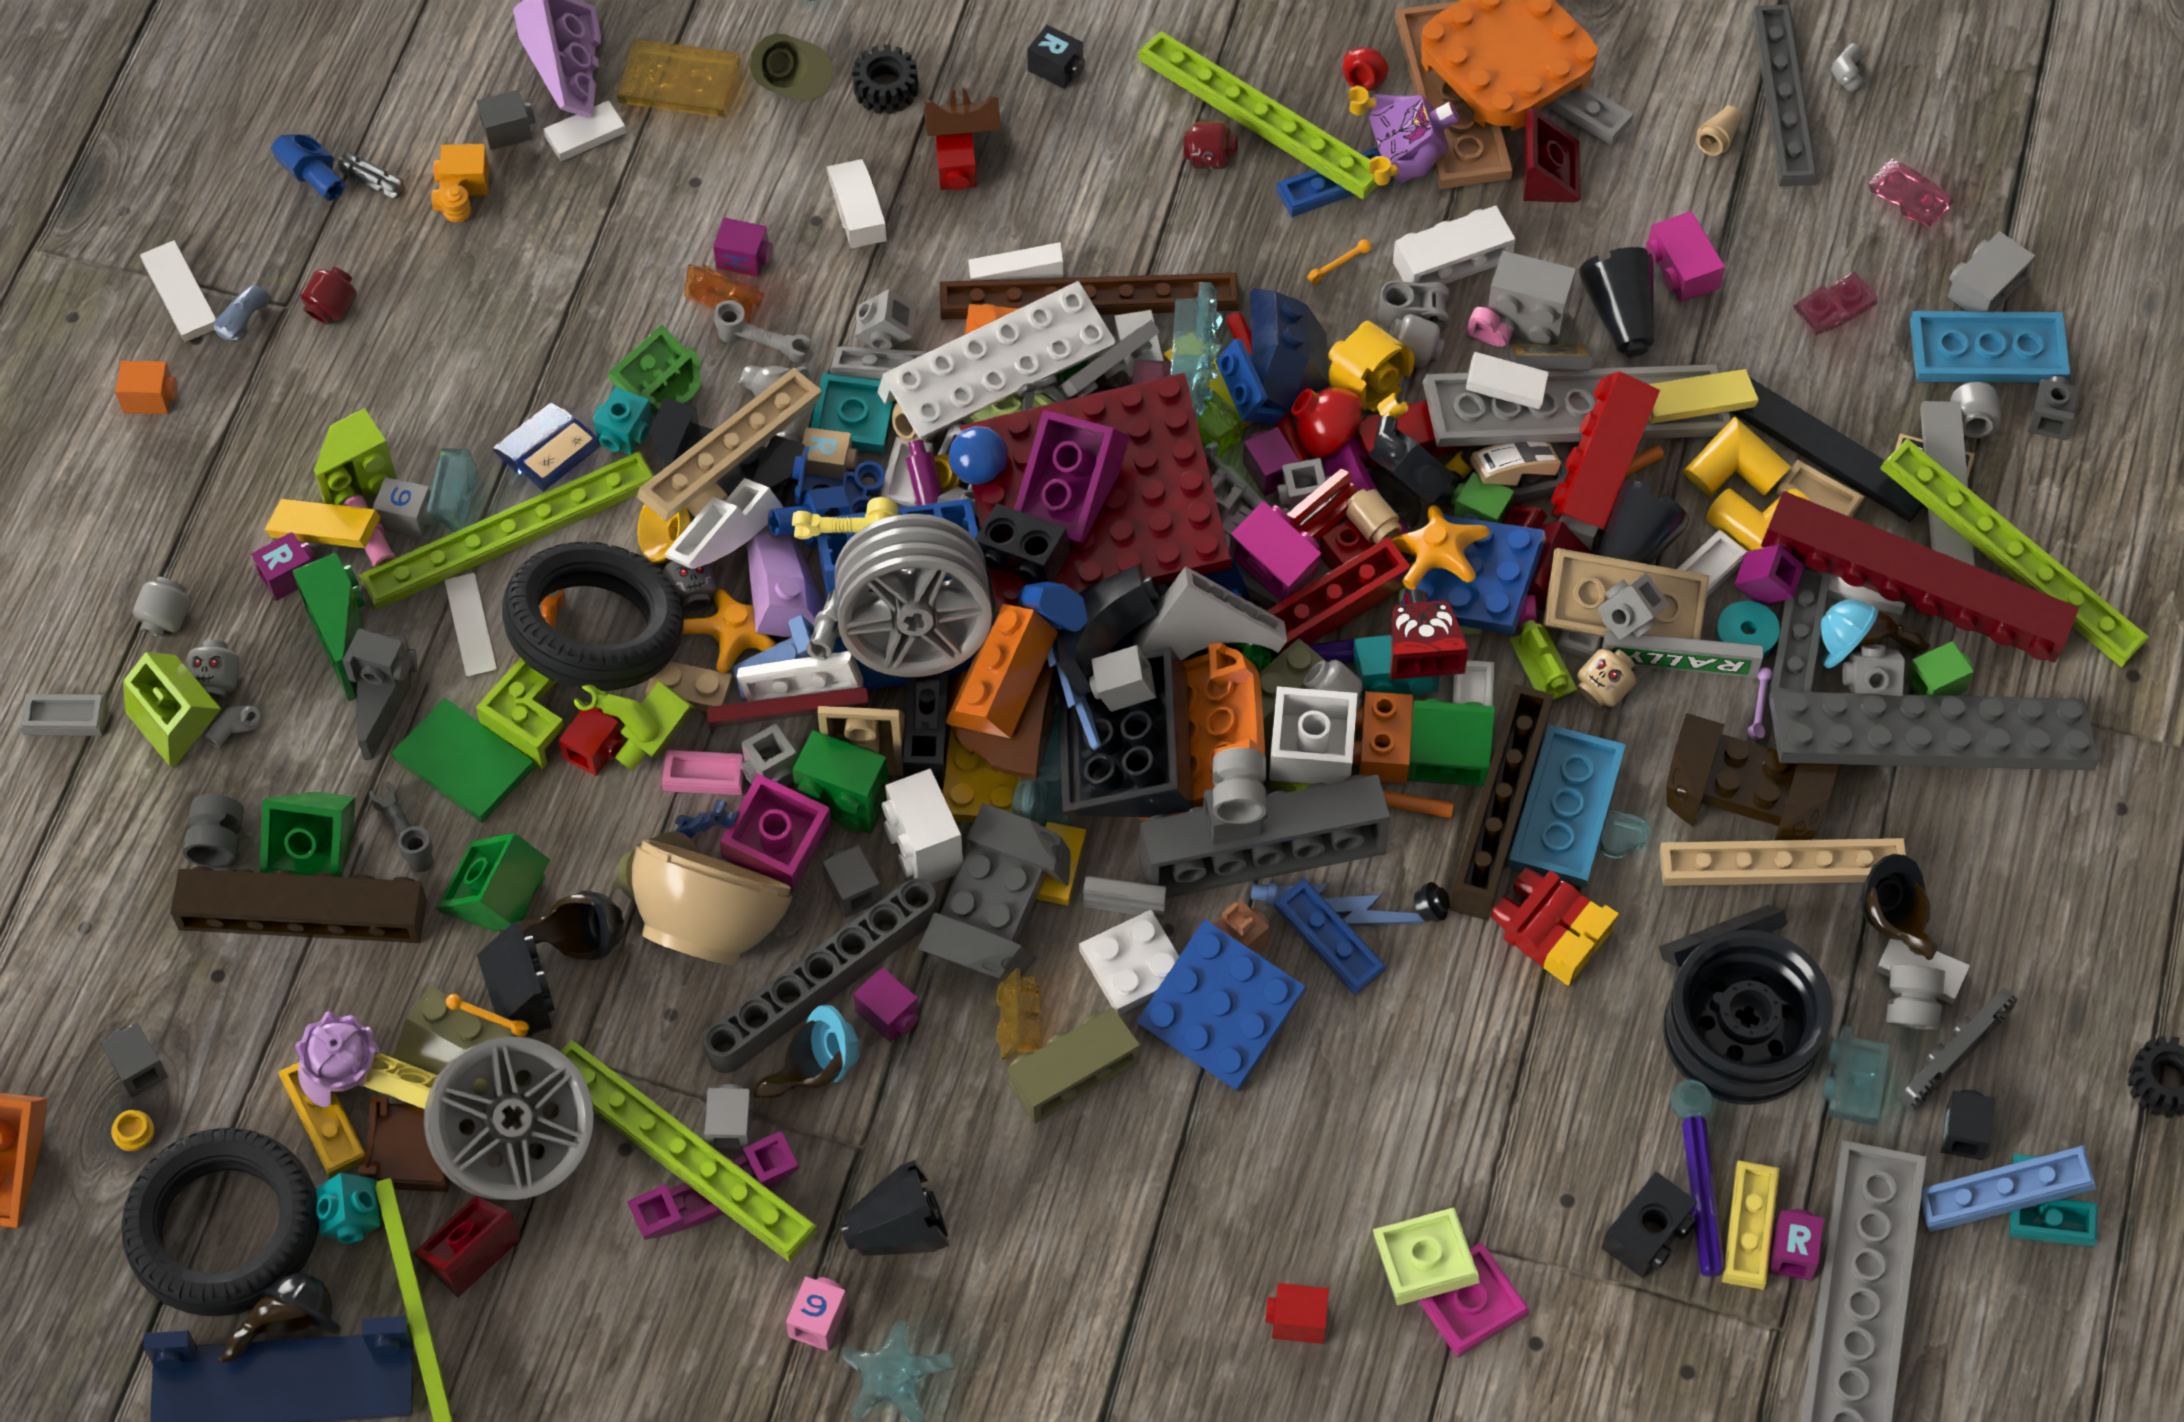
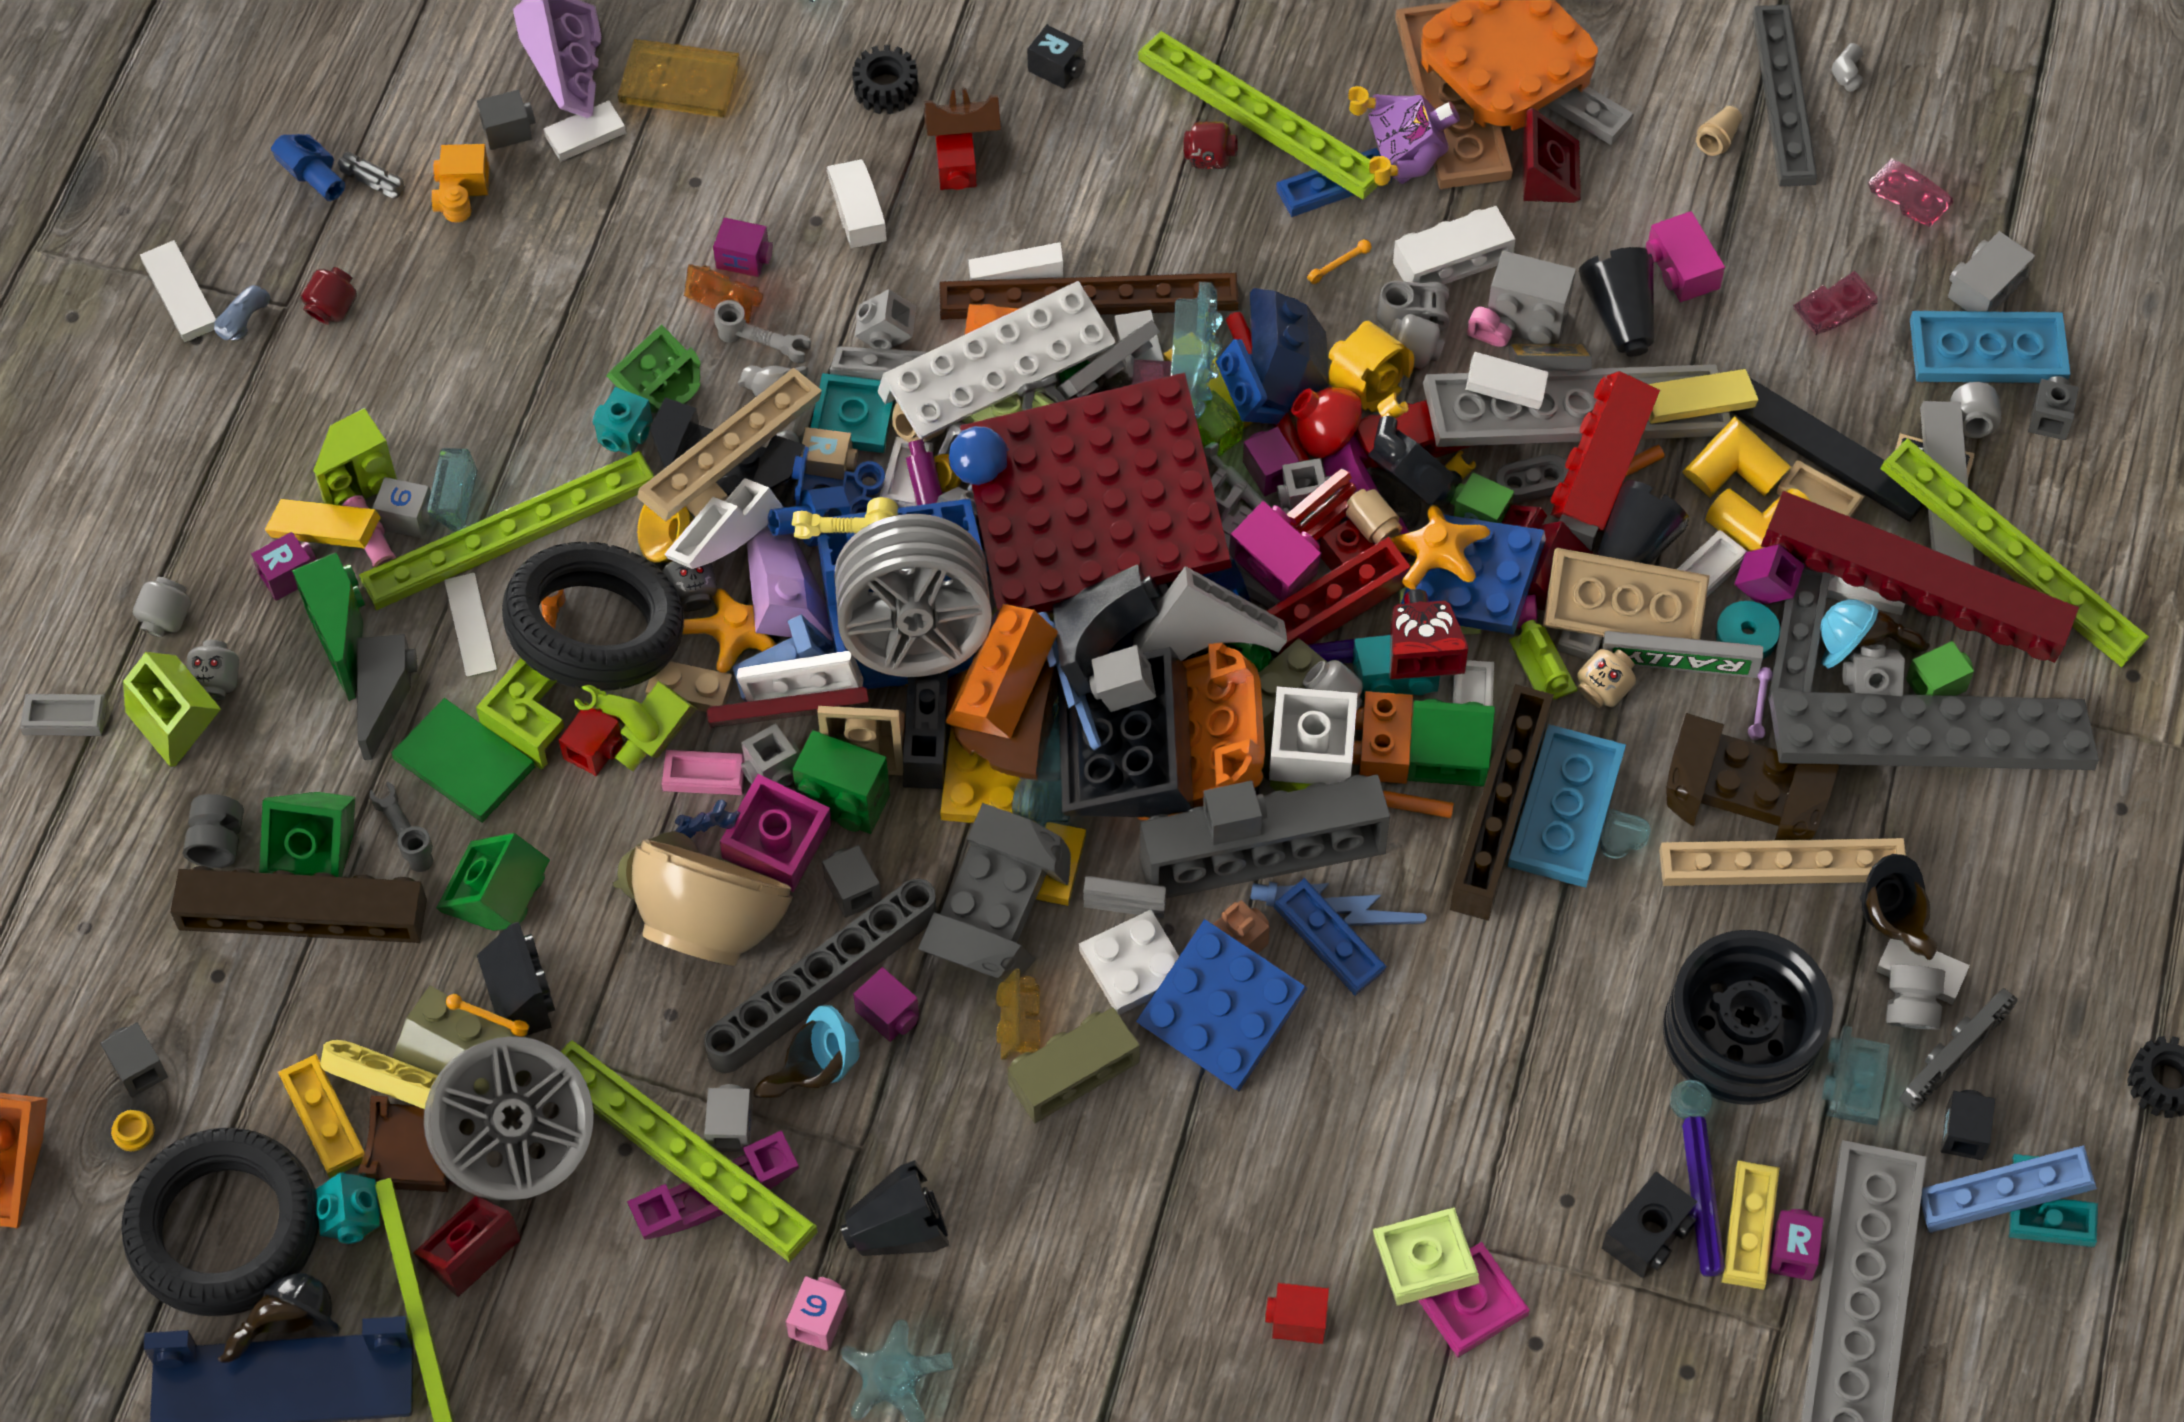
orange brick [115,361,177,414] -> none
light grey arm [204,705,262,749] -> none
lavender hat [295,1011,380,1107] -> none
dark grey brick [342,628,410,687] -> none
clear blue slope [493,402,601,492] -> none
piece [519,890,625,960] -> none
olive piece [749,33,833,101] -> none
light grey pin [806,589,840,660] -> none
white brick [882,768,963,884] -> none
black brick [975,503,1072,584] -> none
magenta slope [1014,409,1130,543] -> none
blue piece [1018,582,1088,631] -> none
light grey wheel [1213,748,1266,824] -> none
red animal [1342,47,1389,91] -> none
black plate [1414,882,1450,922] -> none
slope [1470,442,1561,485] -> none
red hips [1490,867,1619,986] -> none
light grey brick [1597,573,1669,640] -> none
black tile [1659,905,1788,967] -> none

